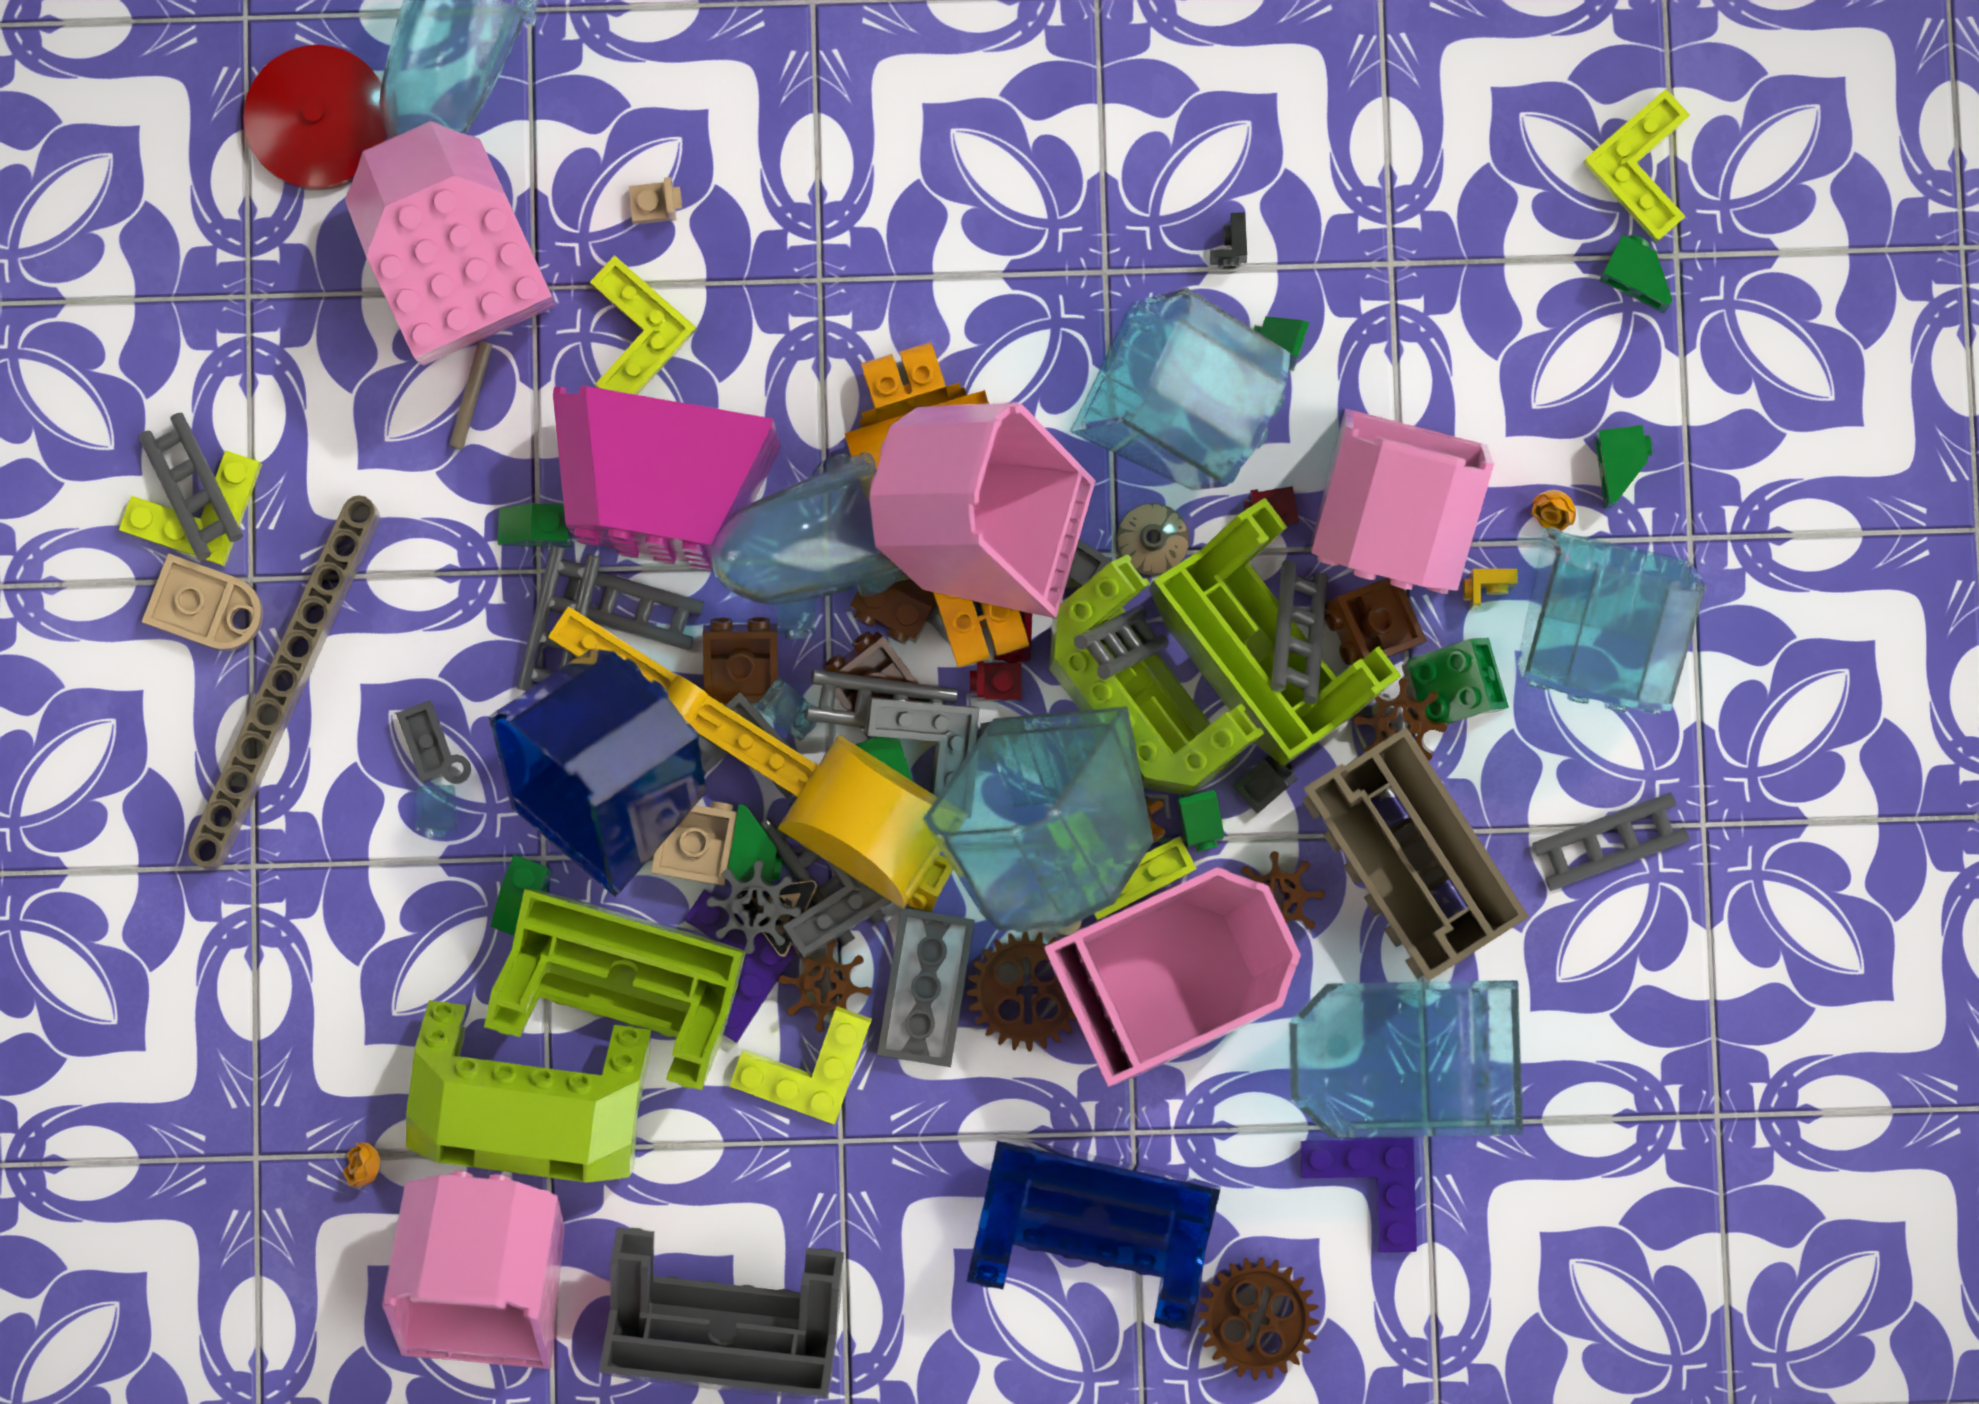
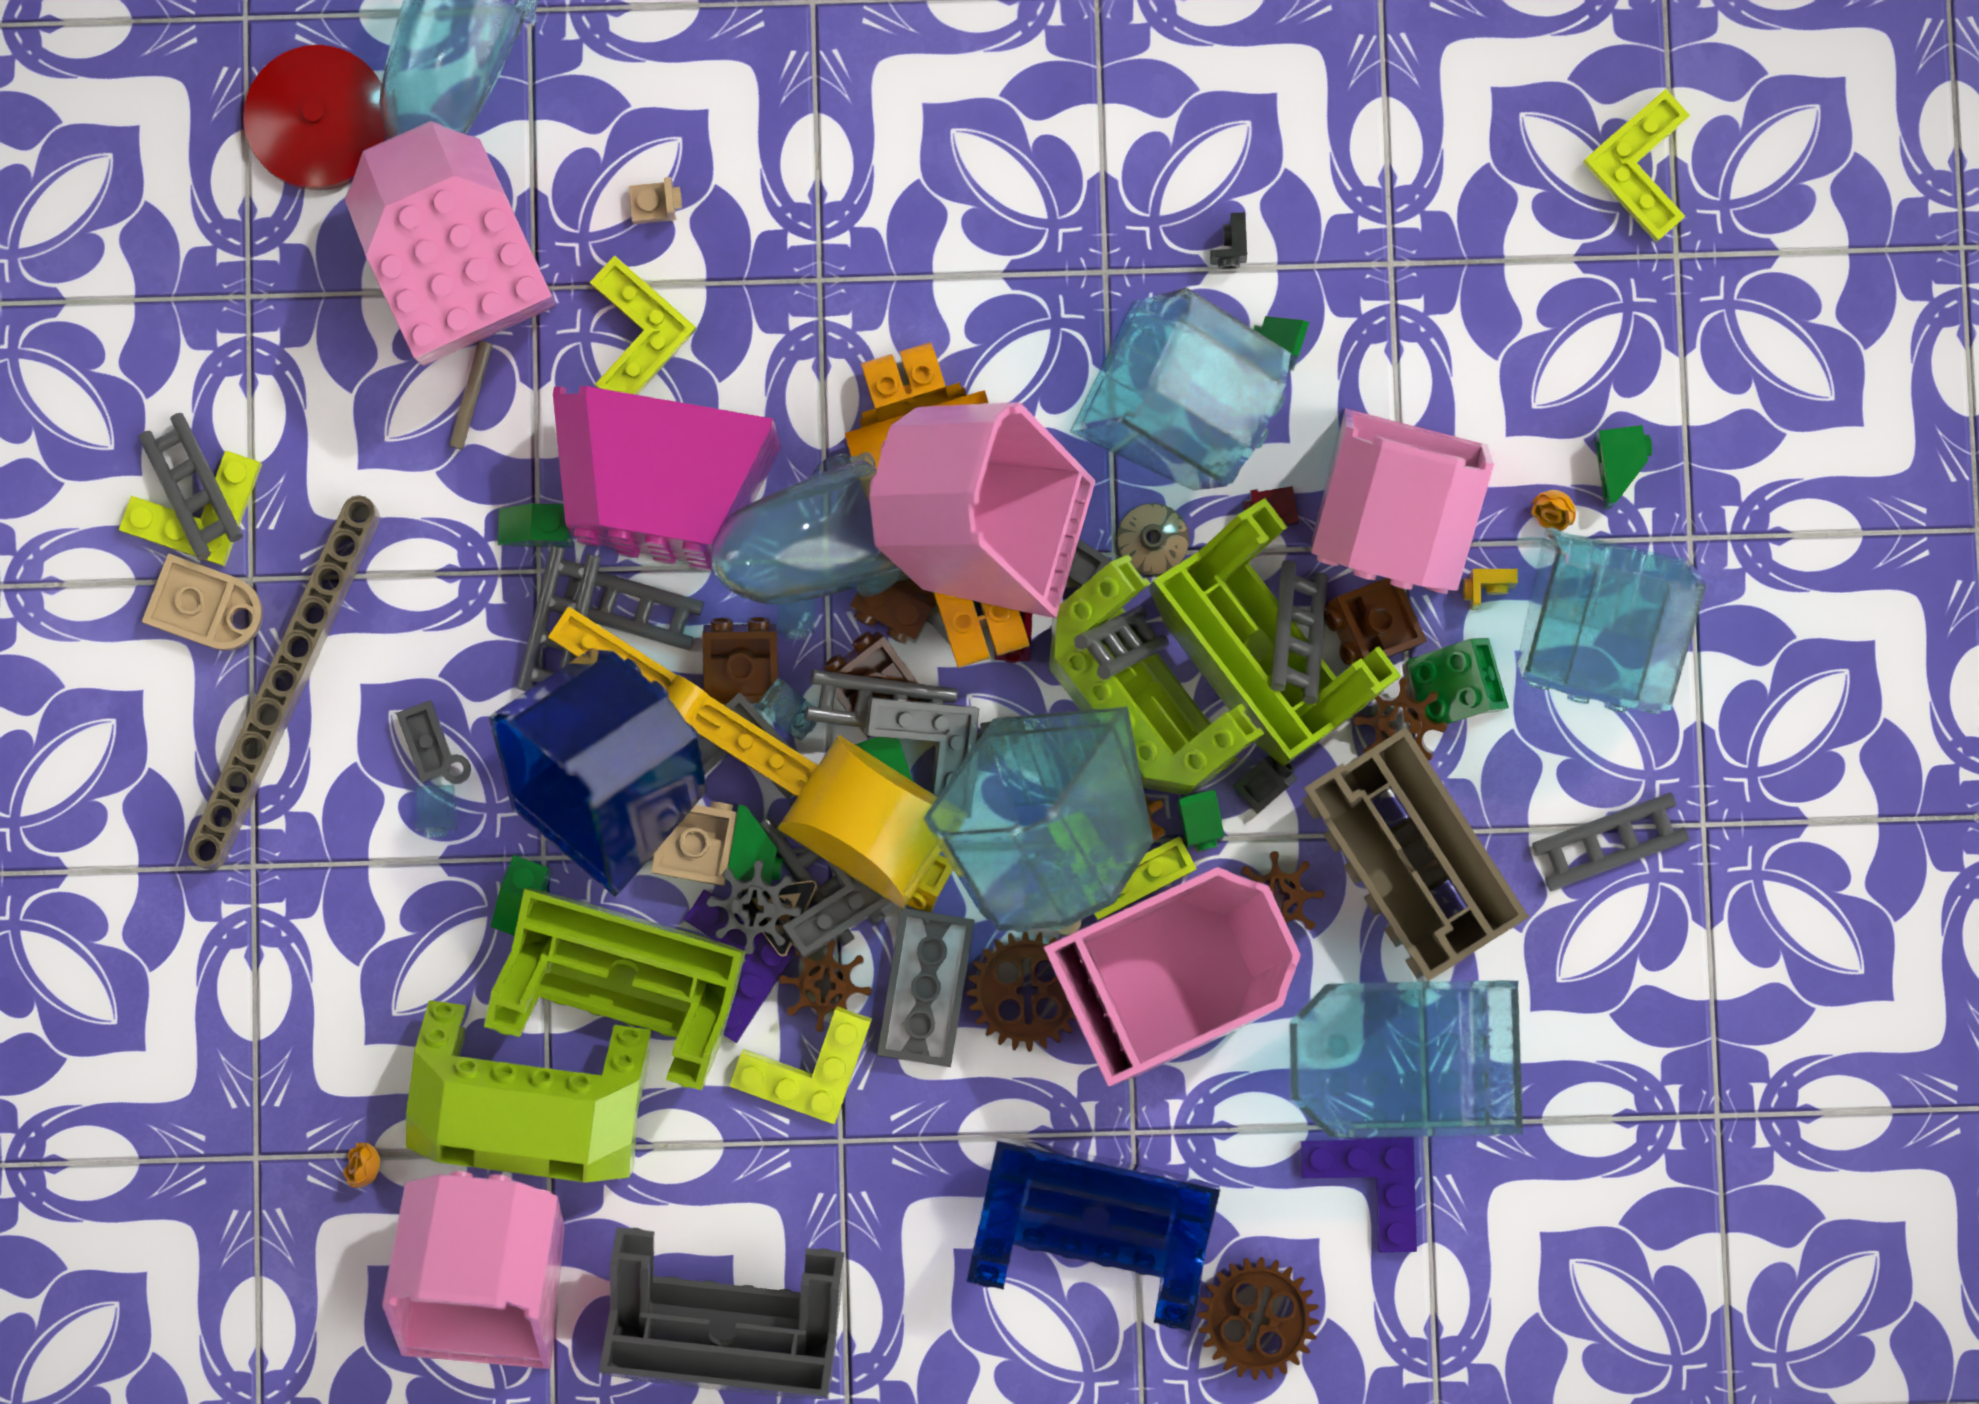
dark red bracket [970,661,1022,702] -> none
green slope [1599,235,1673,313] -> none

